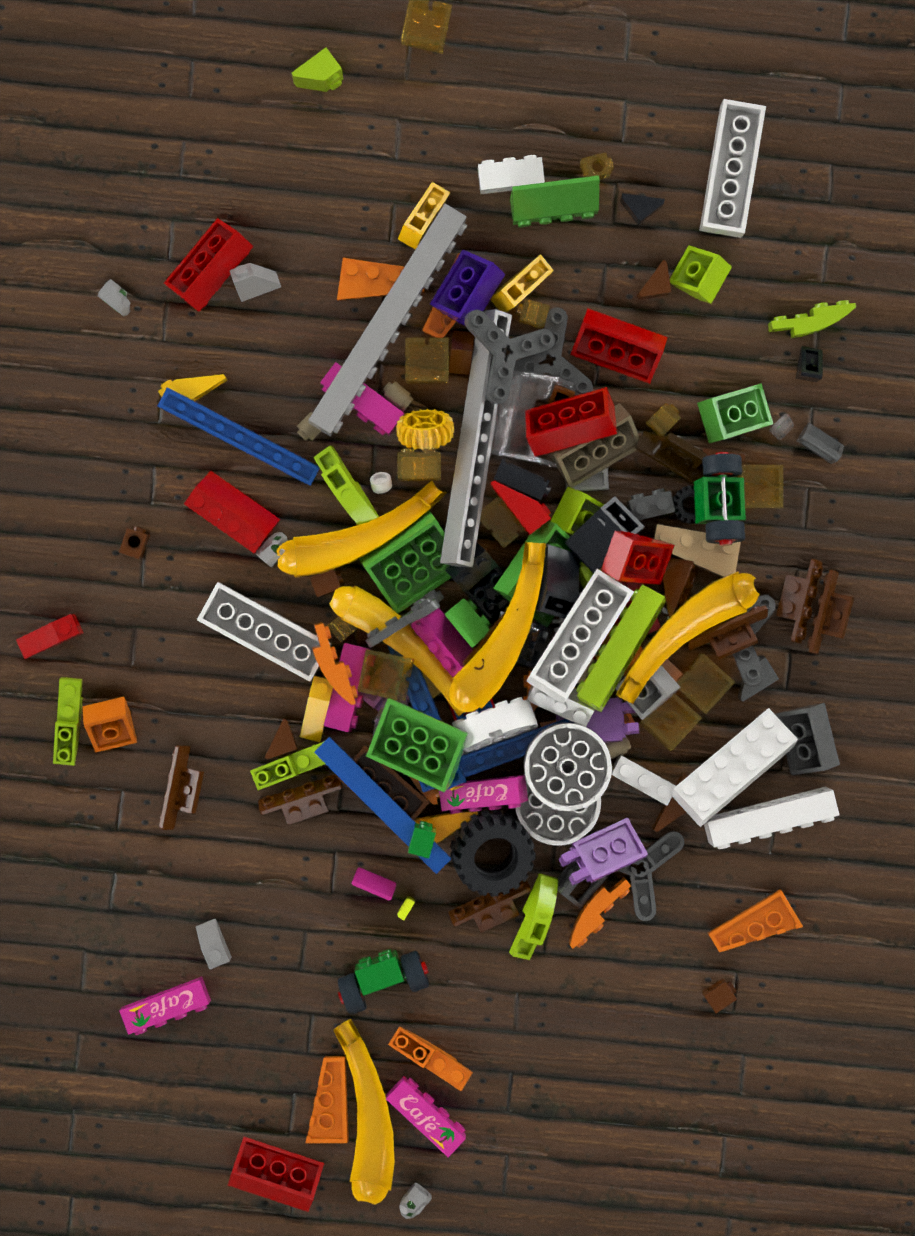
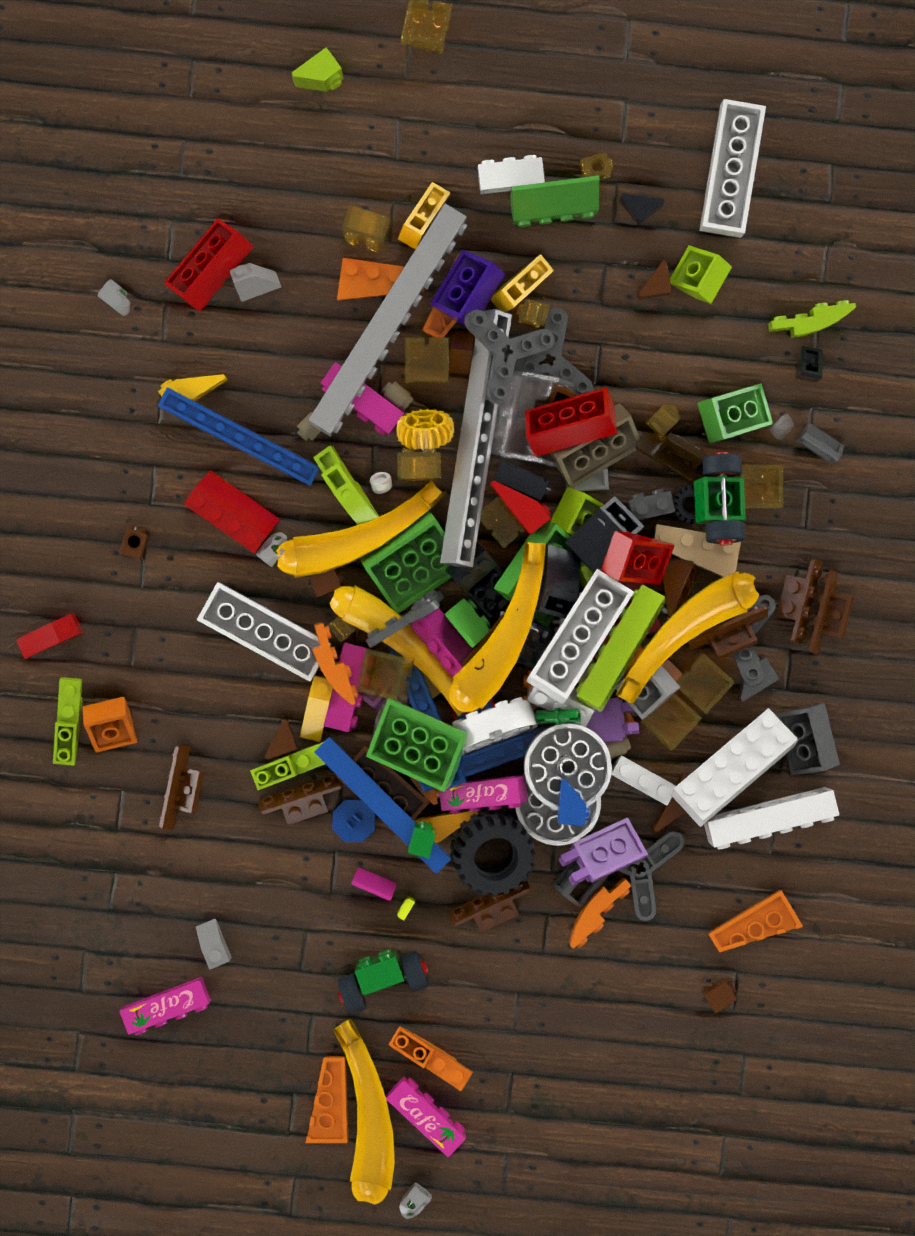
red slope [228,1137,324,1212] -> none
lime slope [509,874,558,960] -> none
red slope [570,308,668,384] -> none
none -> blue piece [332,799,375,842]
none -> clear yellow brick [342,205,391,252]
none -> green pin [535,708,581,725]
none -> blue slope [557,778,590,826]

